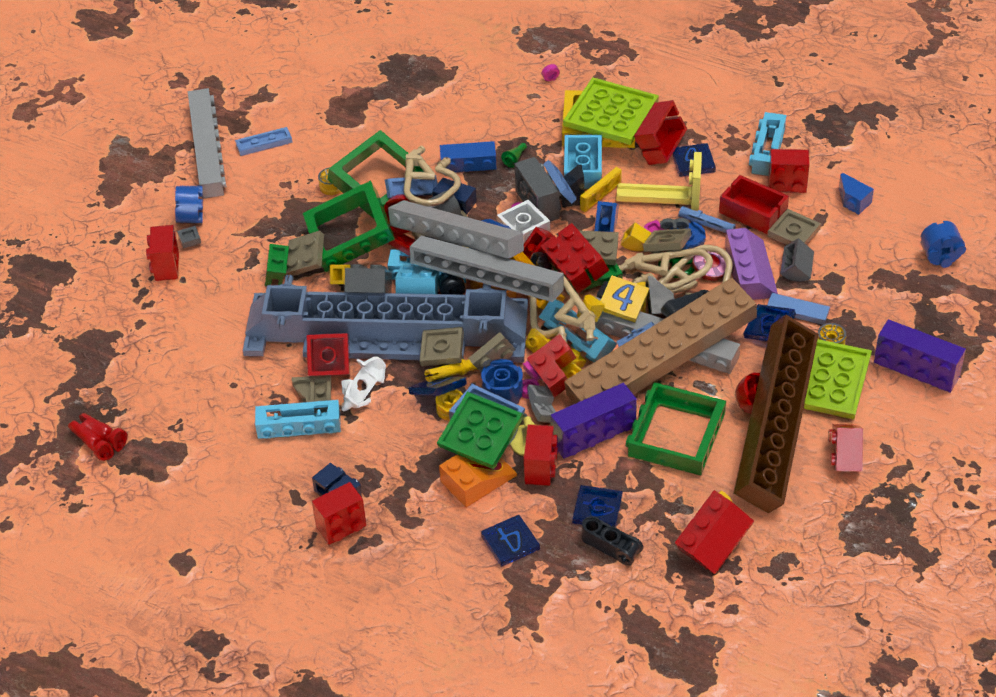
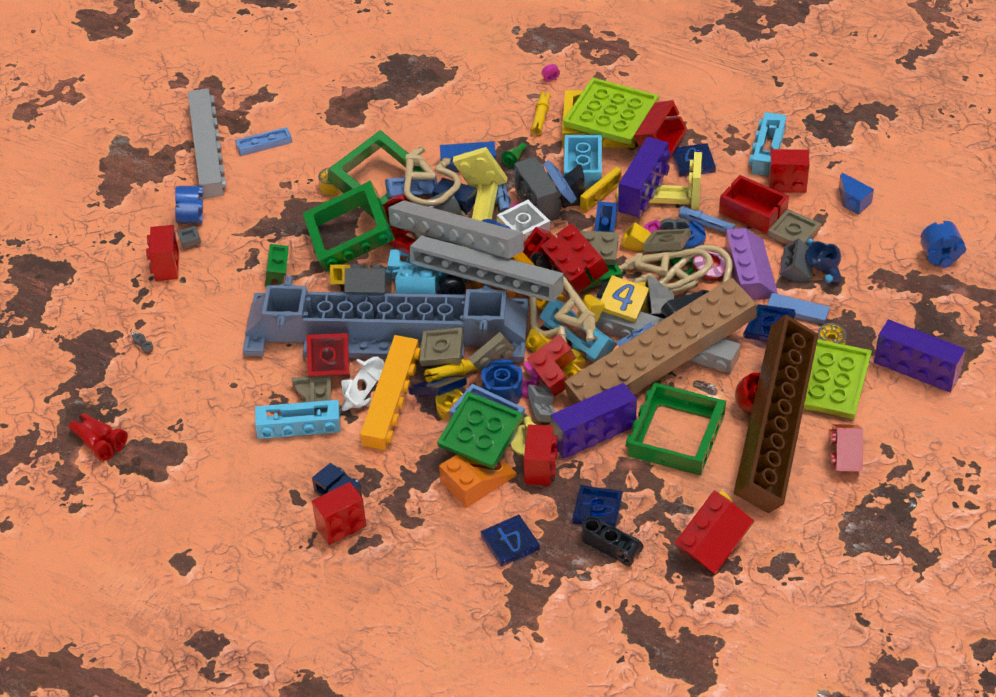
dark tan plate [286,231,324,276] -> none
none -> dark grey piece [131,332,154,353]
none -> light orange brick [360,335,421,451]
none -> light yellow bracket [453,147,507,221]
none -> medium blue pin [496,183,511,213]
none -> yellow pin [530,91,551,136]
none -> dark purple brick [618,137,670,218]
none -> dark blue piece [805,238,842,284]

